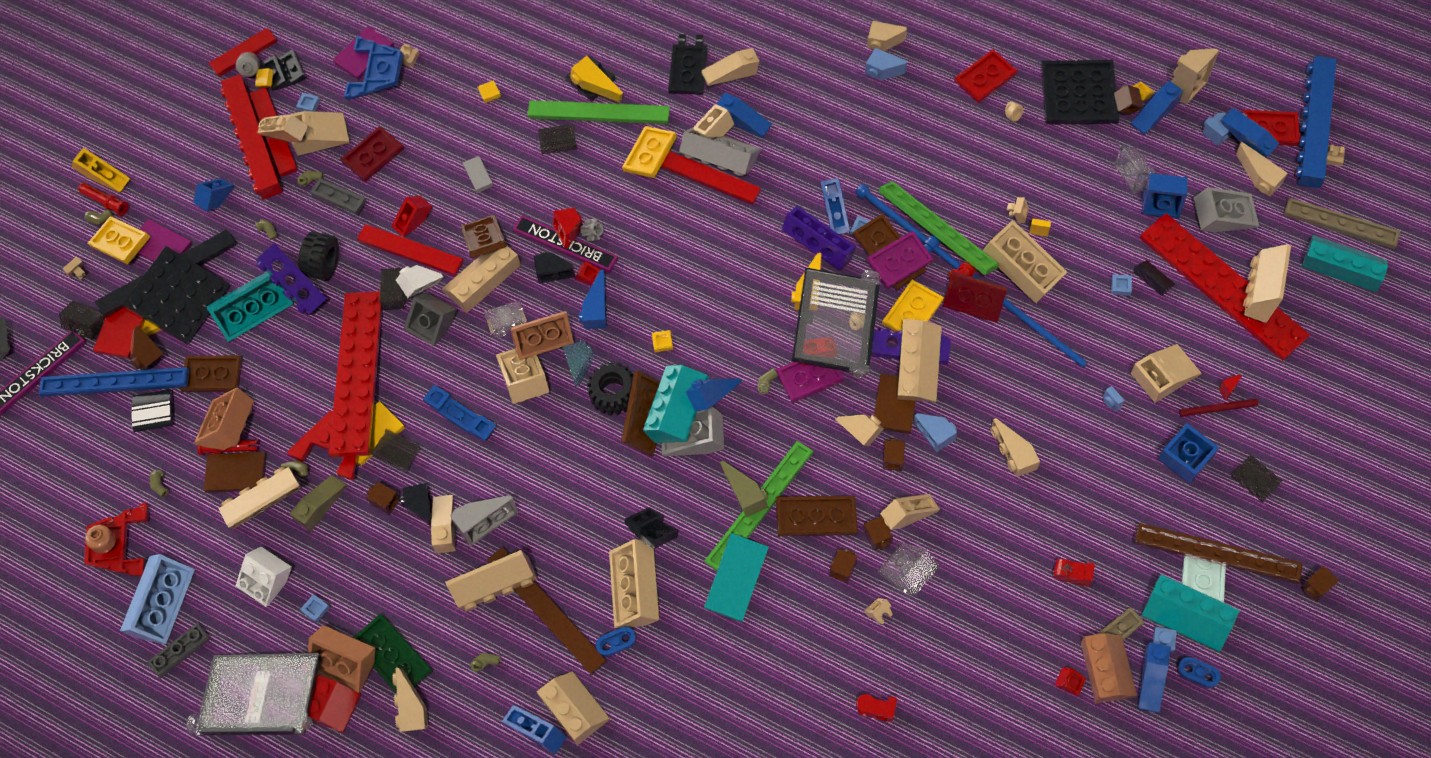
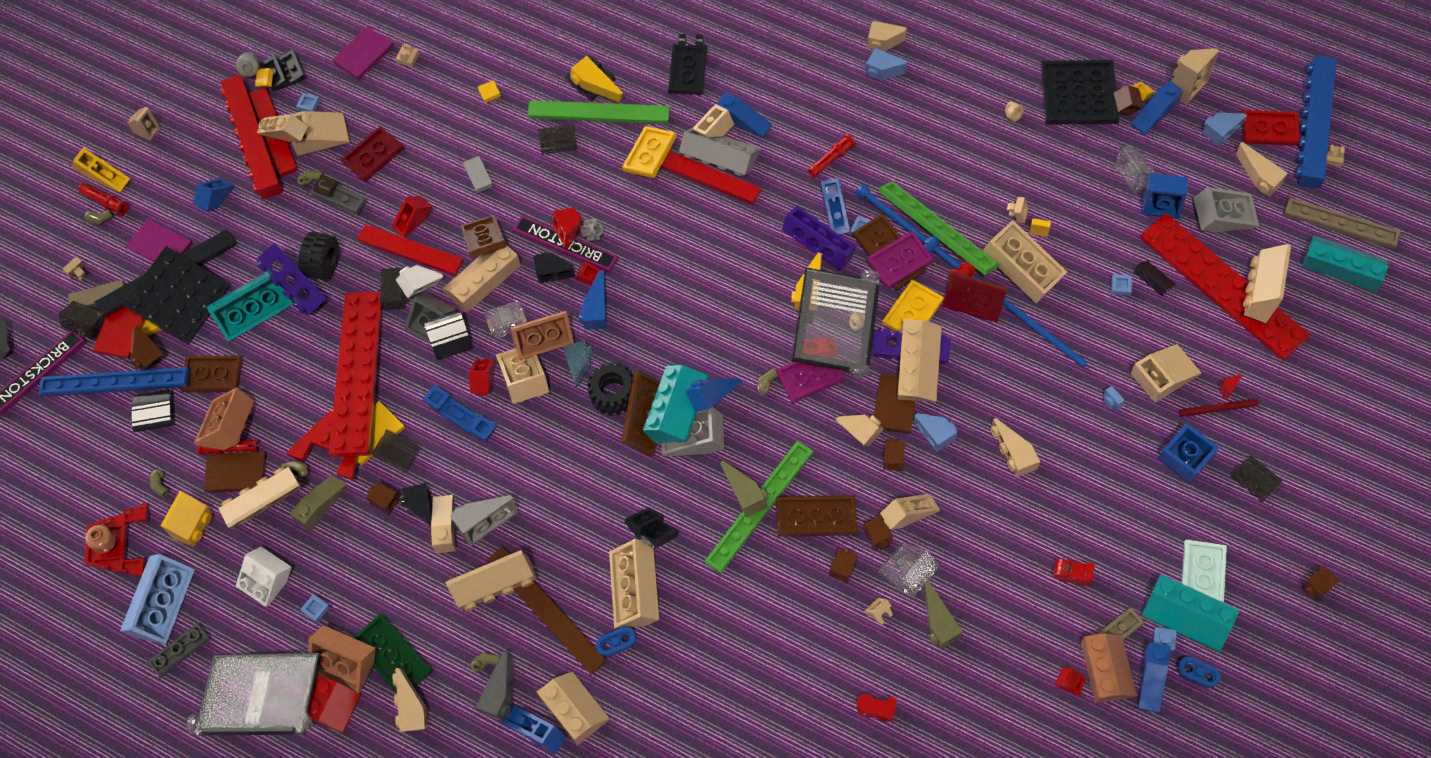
yellow tile [88,216,150,265] -> none
red tile [209,28,277,77] -> none
olive arm [255,219,278,240] -> none
blue wing [344,36,404,100] -> none
yellow tile [652,330,673,352] -> none
tan slope [702,48,759,86] -> none
teal tile [704,533,769,623] -> none
red tile [954,49,1018,103] -> none
reddish brown tile [1134,523,1303,584] -> none
blue slope [1221,108,1279,157] -> none
none -> dark tan tile [68,280,125,313]
none -> tan slope [127,107,160,141]
none -> yellow slope [161,491,213,547]
none -> dark brown tile [313,174,338,197]
none -> slope [424,310,473,360]
none -> red slope [469,359,495,396]
none -> dark grey slope [475,651,514,722]
none -> red pin [807,133,856,178]
none -> olive slope [924,581,963,650]

